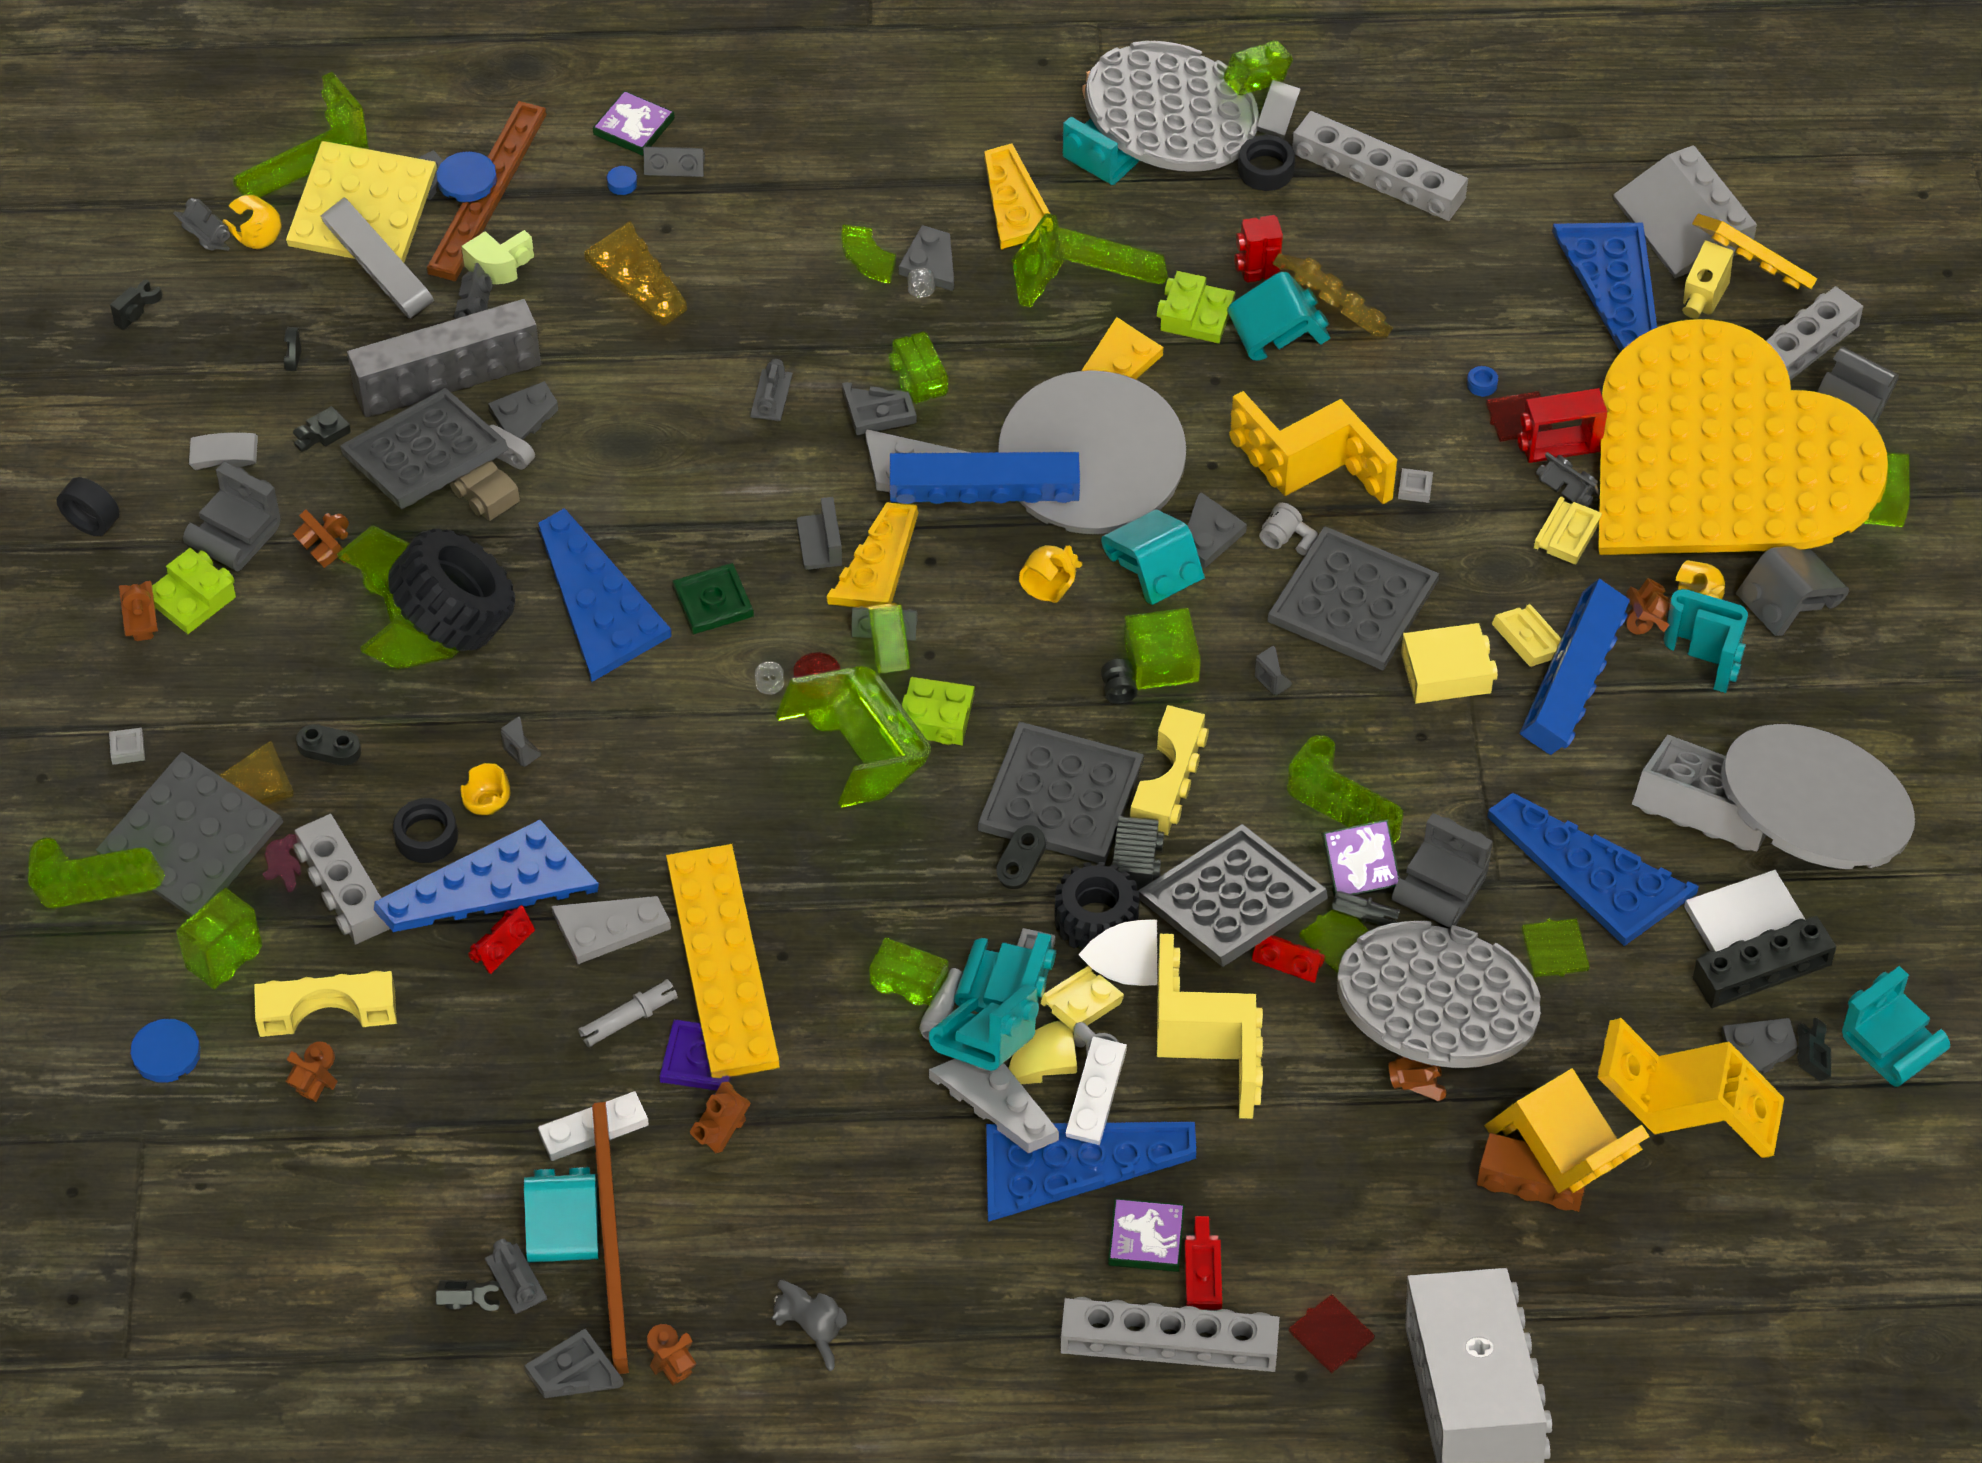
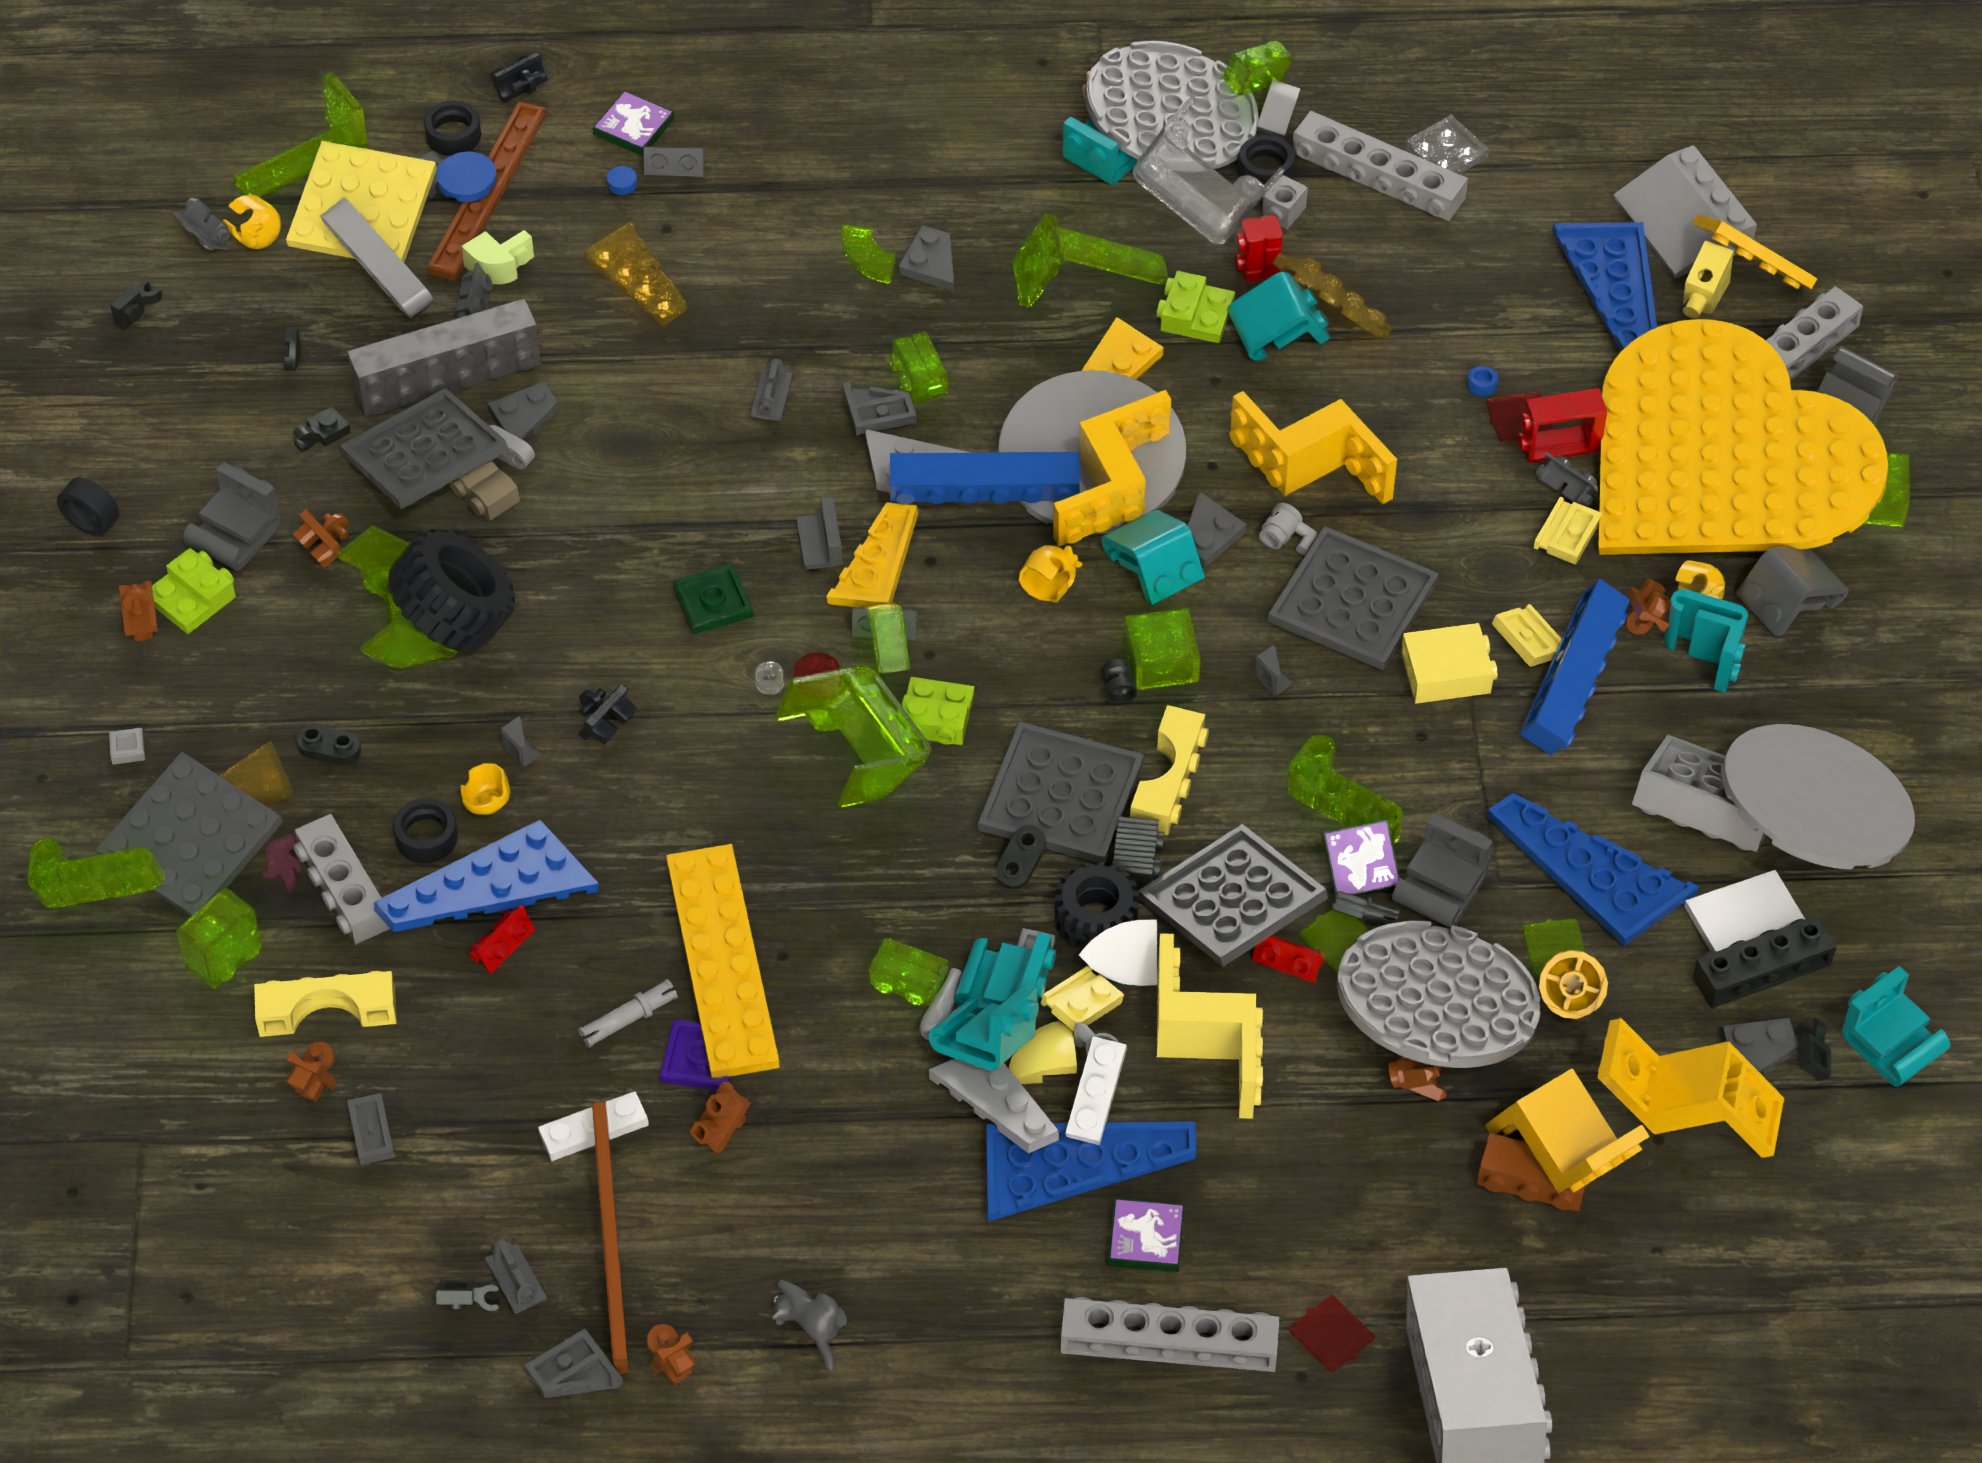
blue tile [130,1019,201,1082] -> none
light grey slope [189,433,258,470] -> none
teal piece [524,1167,599,1263] -> none
blue wing [538,508,672,682] -> none
light grey wing [552,896,671,964] -> none
clear bush [907,268,935,297] -> none
yellow wing [984,143,1057,249] -> none
red hinge [1185,1216,1222,1310] -> none
light grey tile [1398,468,1433,503] -> none
none -> dark grey plate [347,1093,395,1165]
none -> black tyre [424,100,482,156]
none -> black hips [491,52,548,103]
none -> black hips [578,683,637,745]
none -> yellow bracket [1053,390,1171,547]
none -> clear windscreen [1133,95,1284,244]
none -> light grey brick [1262,175,1308,229]
none -> clear plate [1405,115,1489,174]
none -> yellow cylinder [1539,950,1608,1019]

